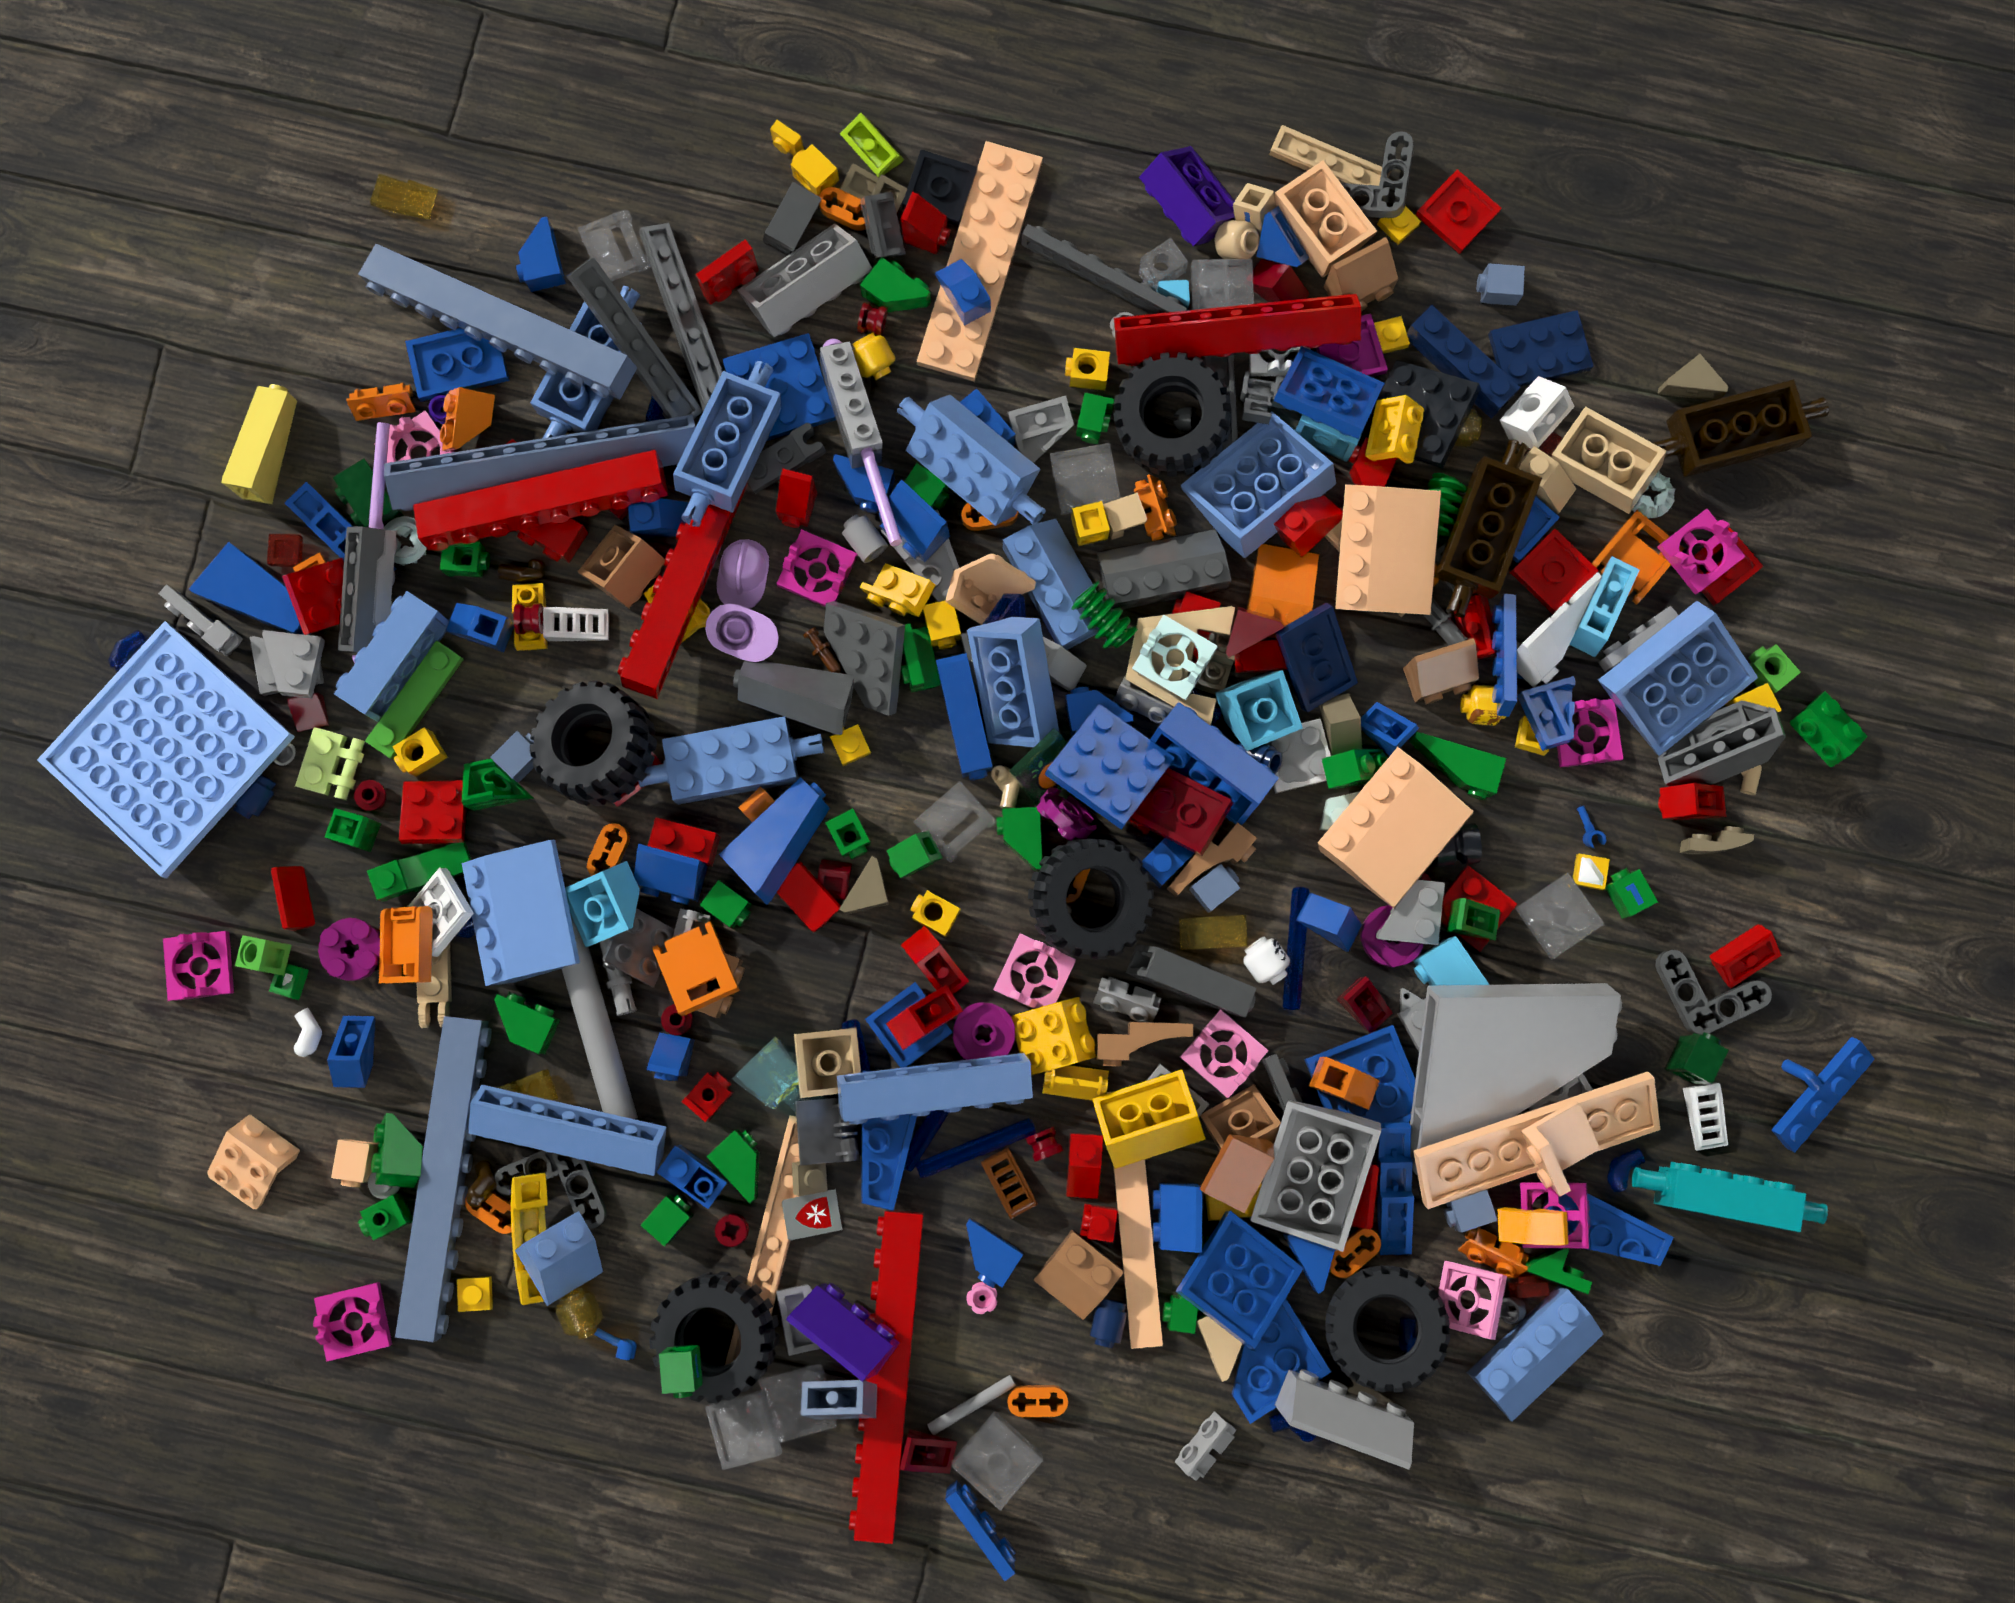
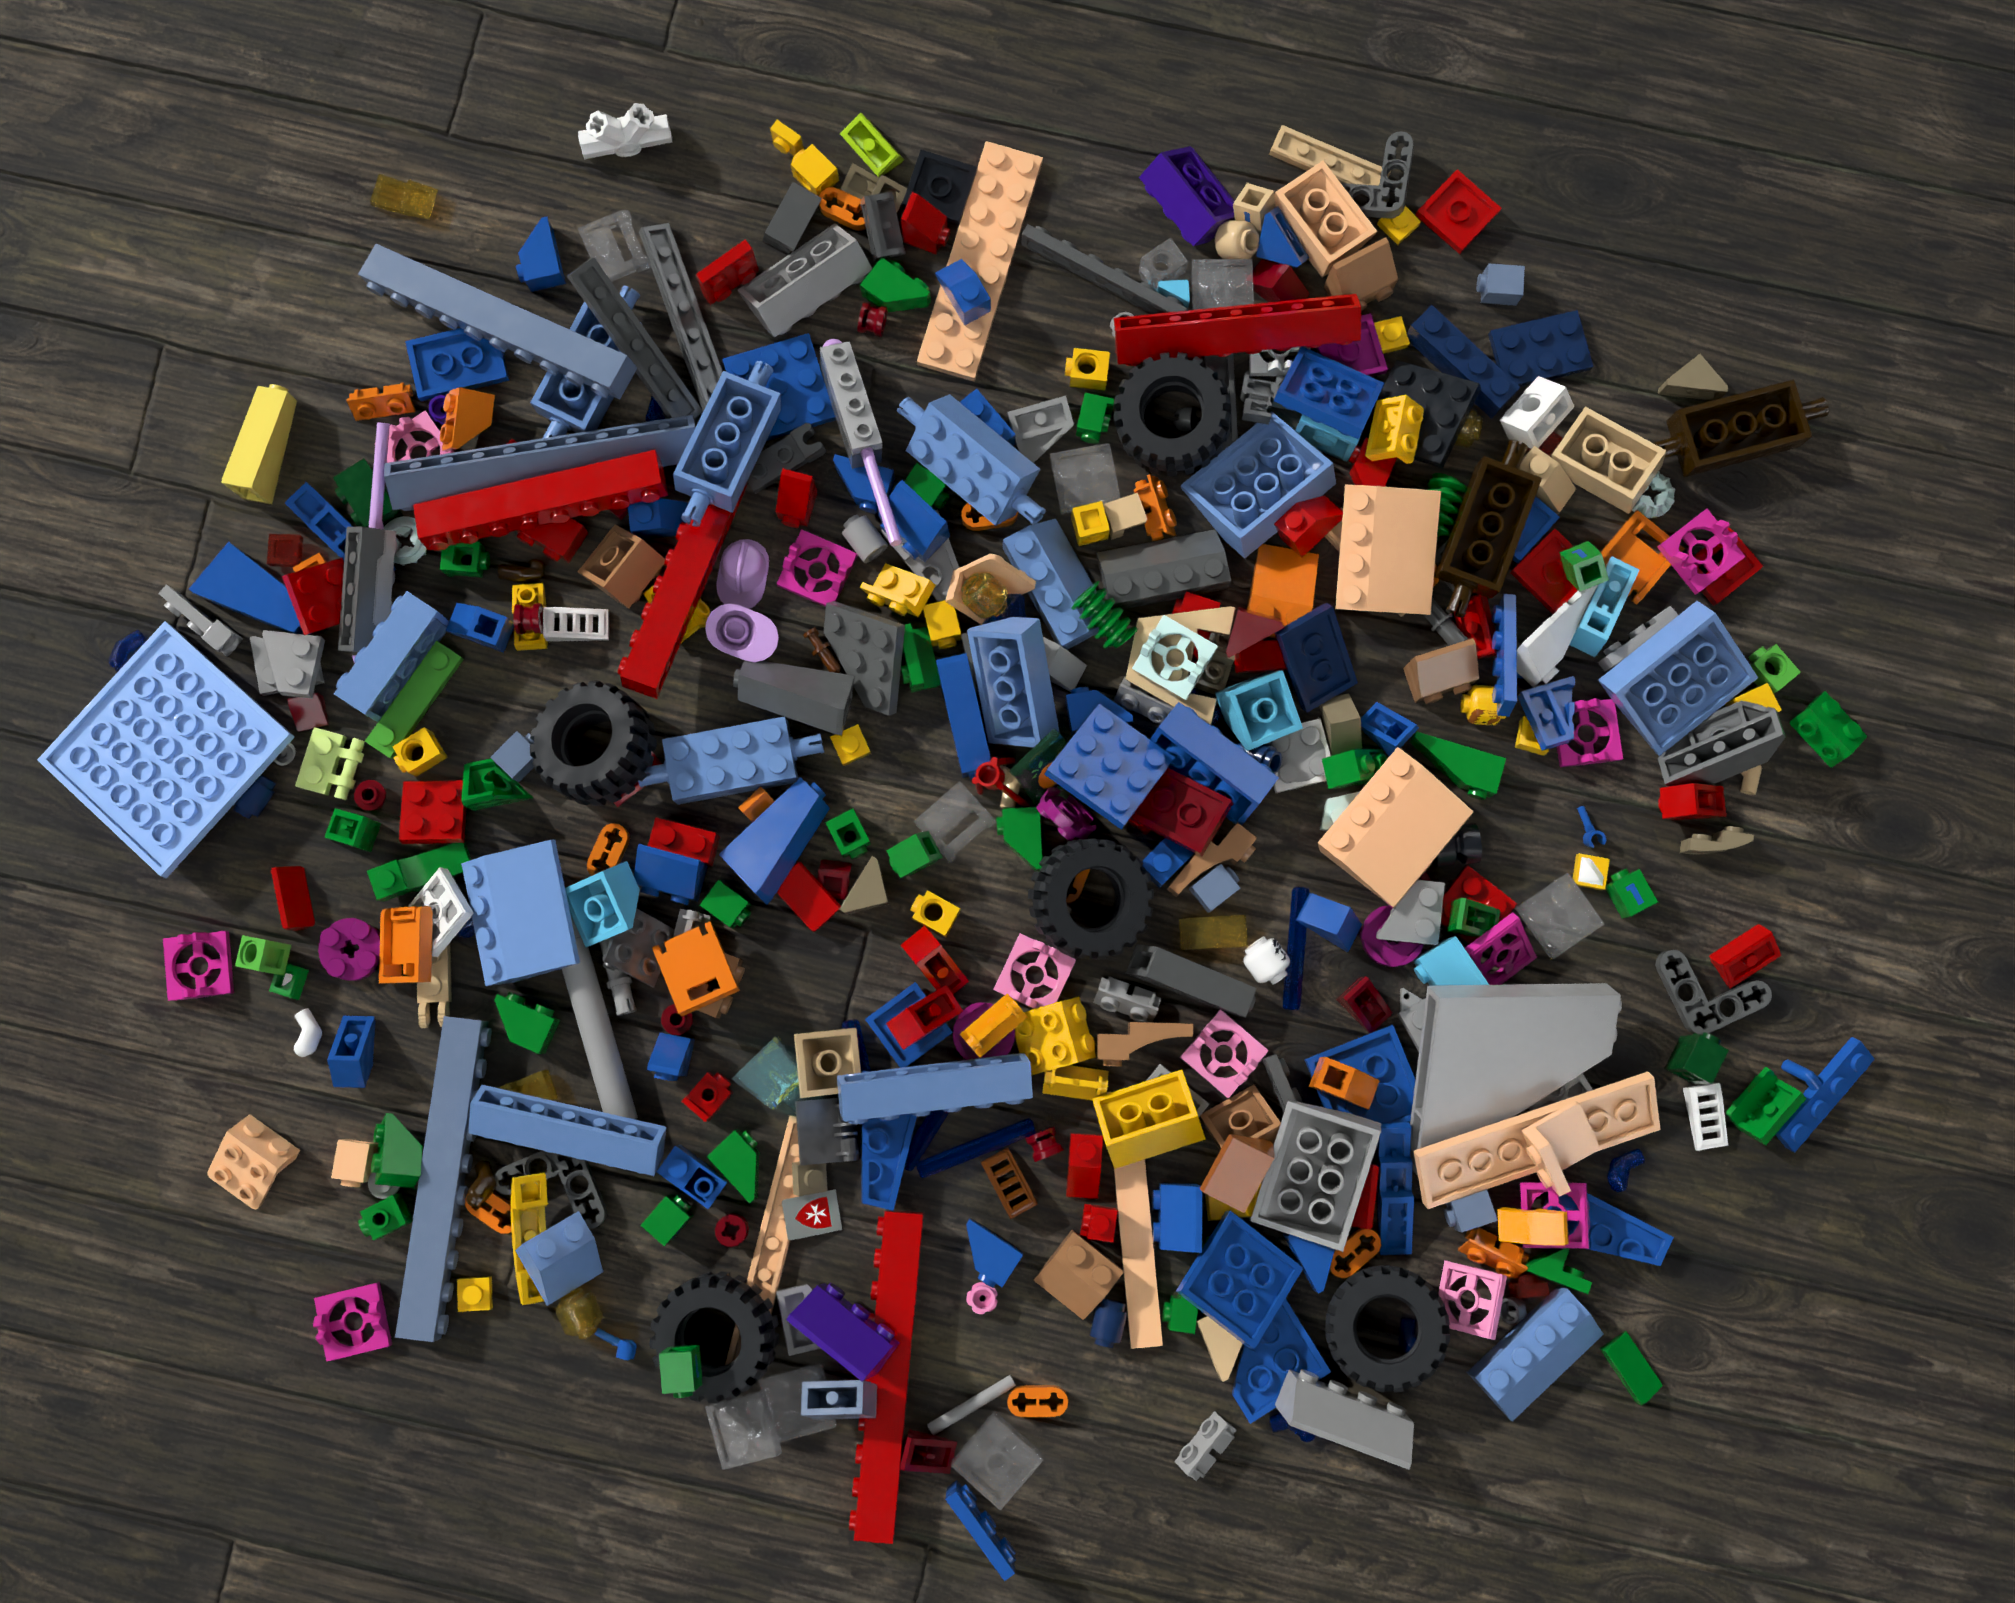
yellow head [853,333,895,380] -> none
teal brick [1632,1162,1828,1232] -> none
none -> white piece [578,103,672,159]
none -> light orange hinge [960,993,1028,1058]
none -> clear yellow head [961,572,1008,619]
none -> red plant [972,757,1030,808]
none -> dark pink piece [1465,912,1537,985]
none -> green brick [1559,541,1609,592]
none -> green slope [1599,1331,1663,1406]
none -> green bracket [1726,1067,1806,1146]

